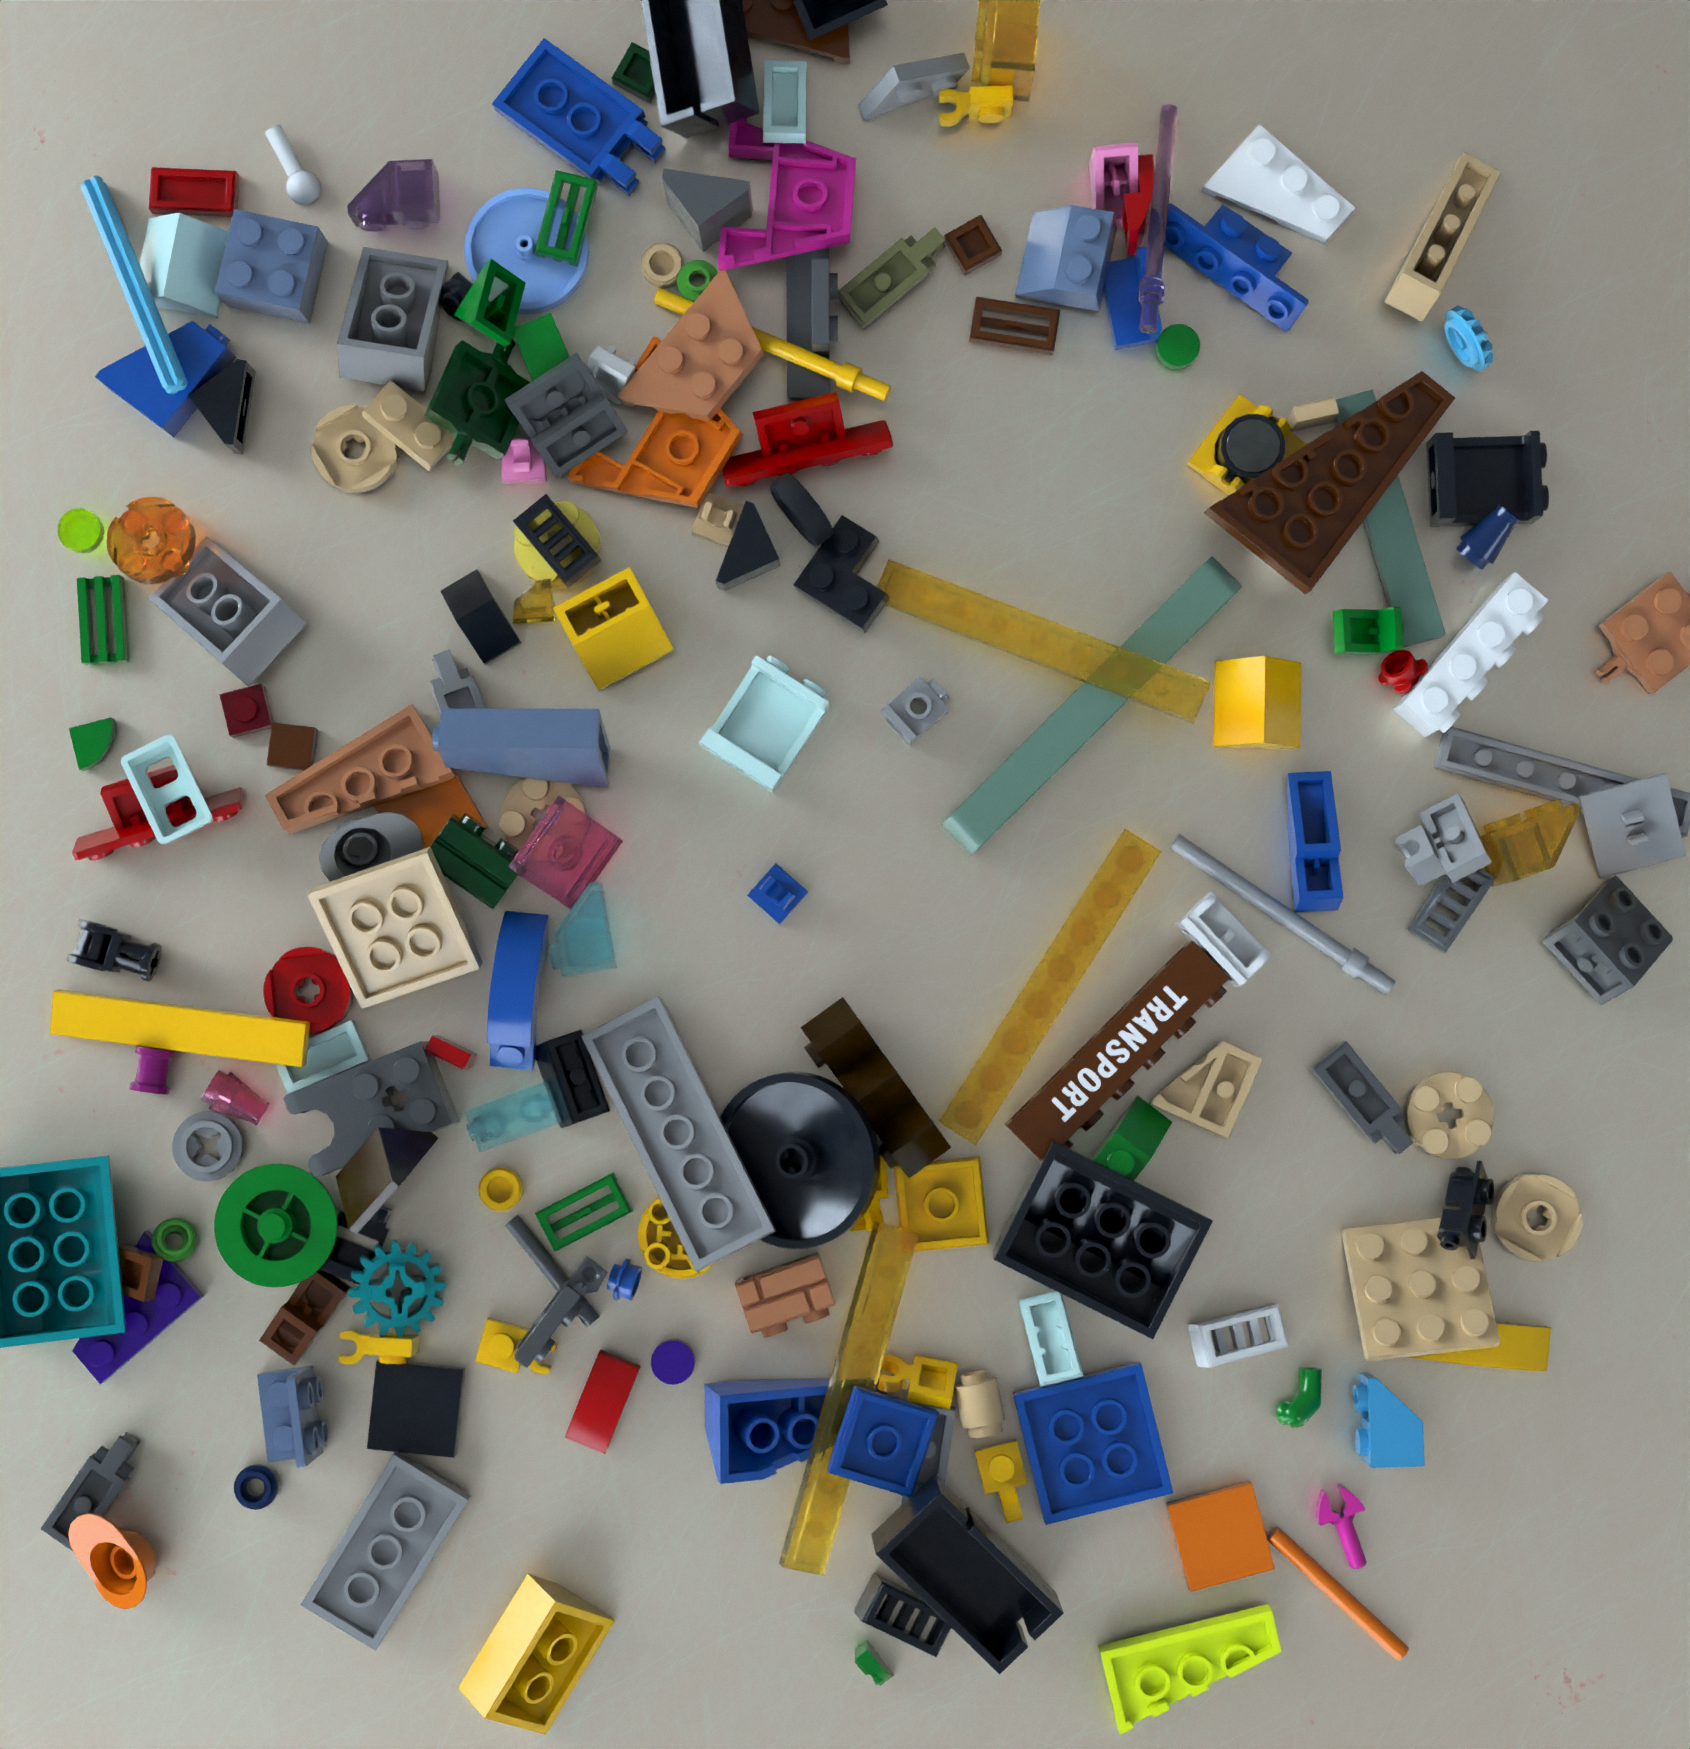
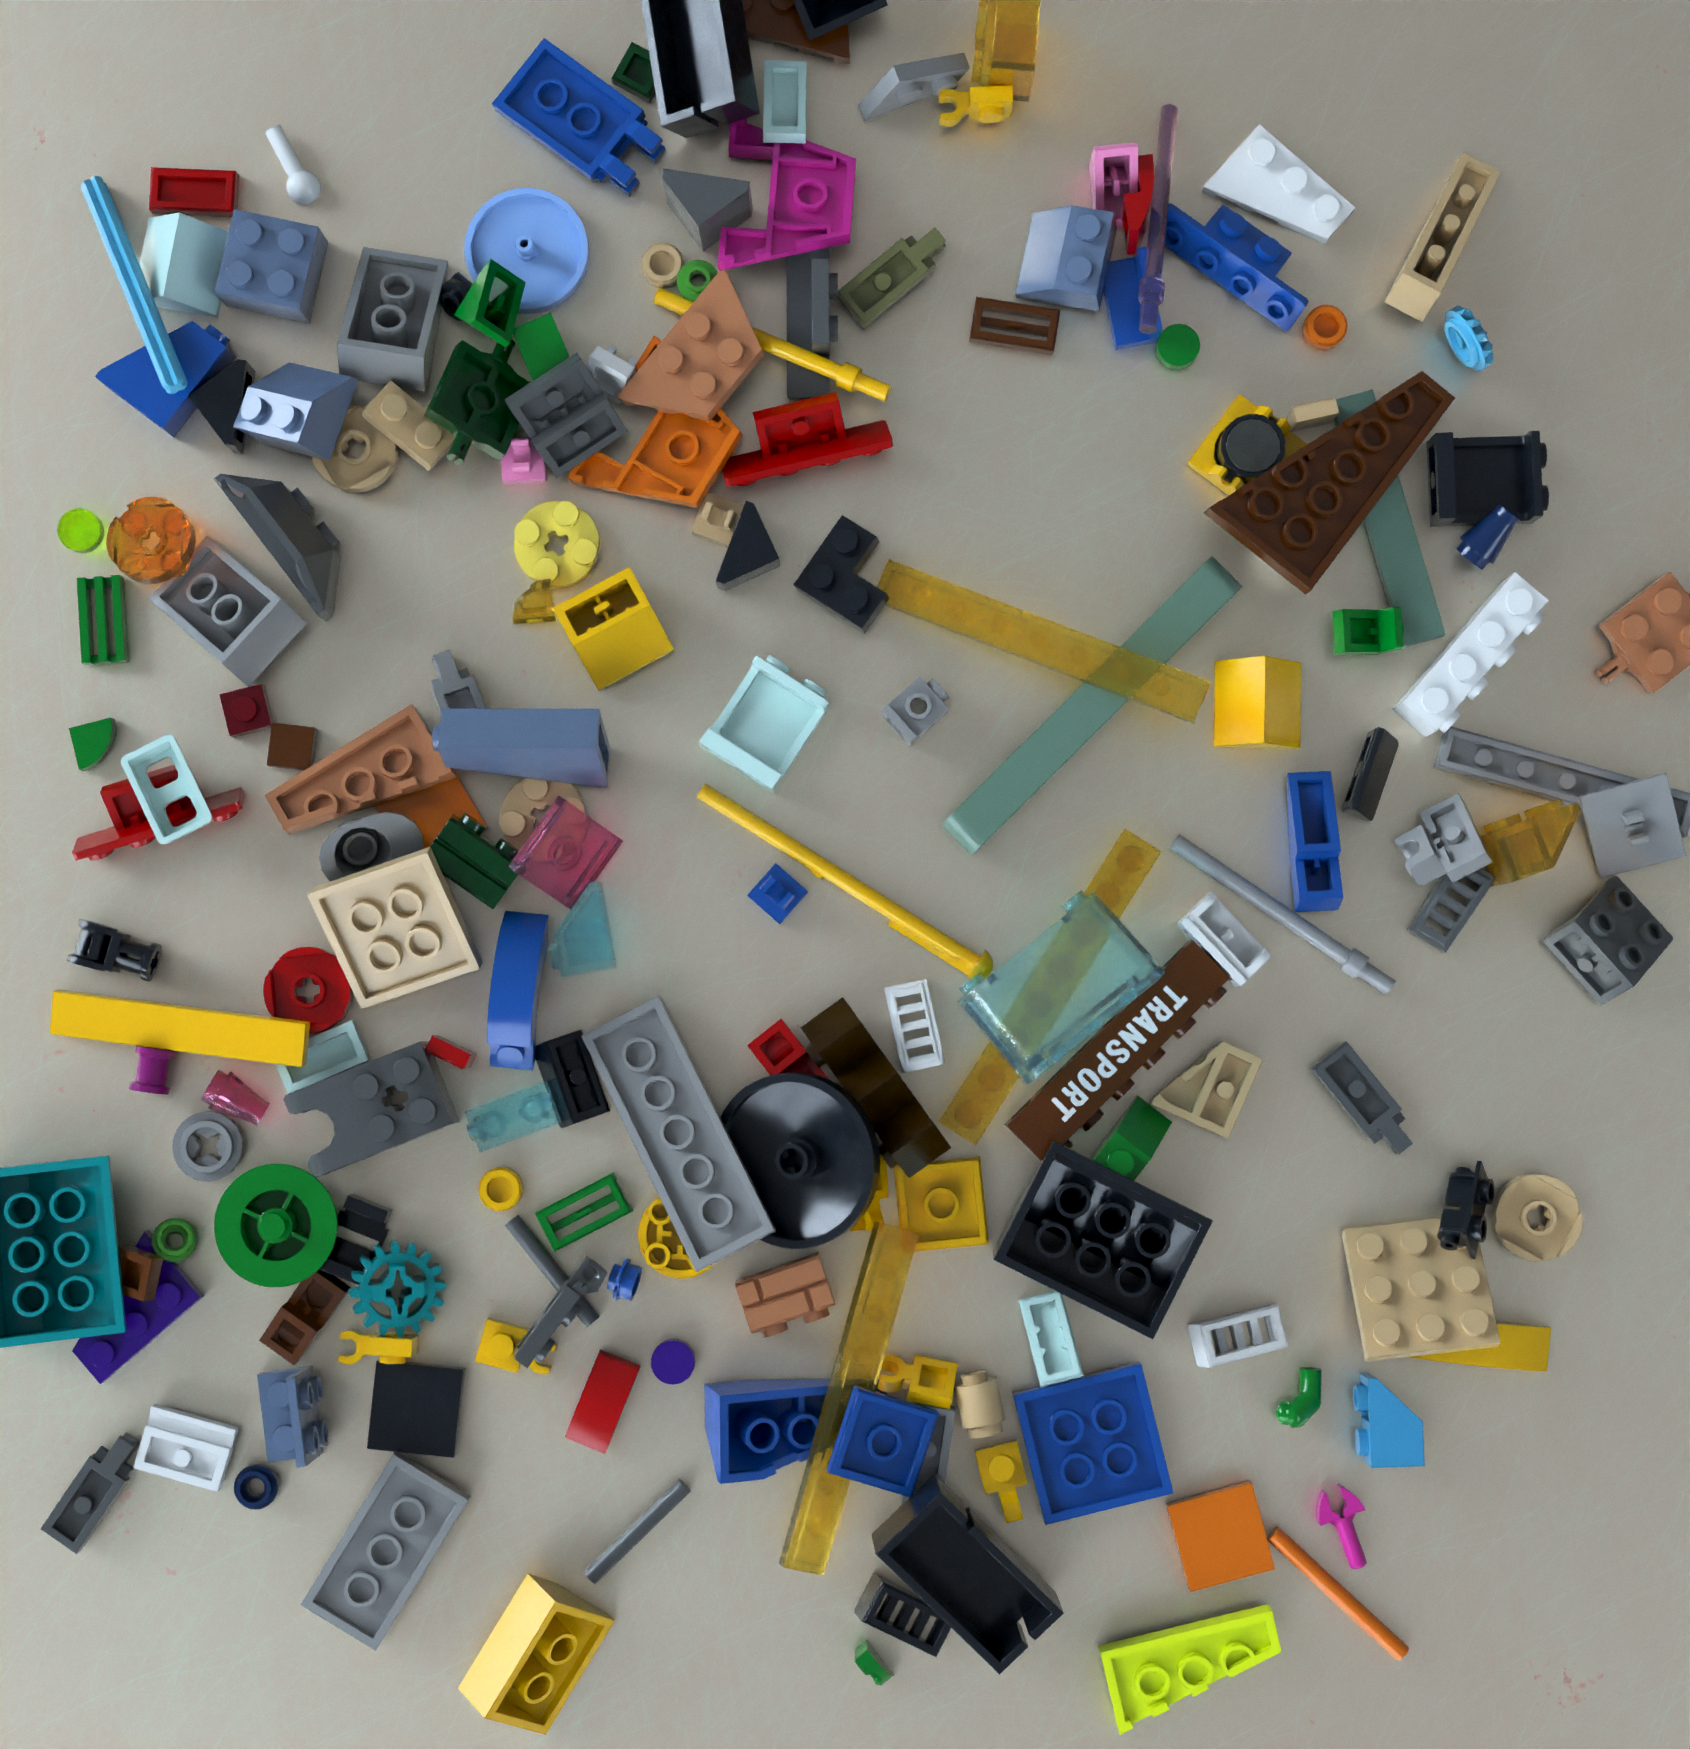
orange piece [68,1513,156,1609] -> none
dark brown slope [336,1127,438,1235] -> none
clear purple slope [347,159,440,232] -> none
black slope [440,569,522,665] -> none
black slope [513,494,601,588] -> none
green tile [534,170,599,266] -> none
black tyre [769,473,834,547] -> none
reddish brown tile [944,215,1002,276] -> none
red plate [1378,650,1428,694] -> none
tan plate [1404,1072,1494,1159] -> none
none -> white plate [133,1404,239,1492]
none -> dark grey wedge [214,474,341,622]
none -> sand blue slope [233,362,358,461]
none -> dark grey bar [584,1479,691,1584]
none -> yellow bar [697,784,993,981]
none -> red slope [747,1019,829,1079]
none -> white slope [884,979,945,1073]
none -> clear light blue windscreen [957,890,1166,1084]
none -> orange tile [1302,305,1348,351]
none -> black slope [1341,727,1399,821]

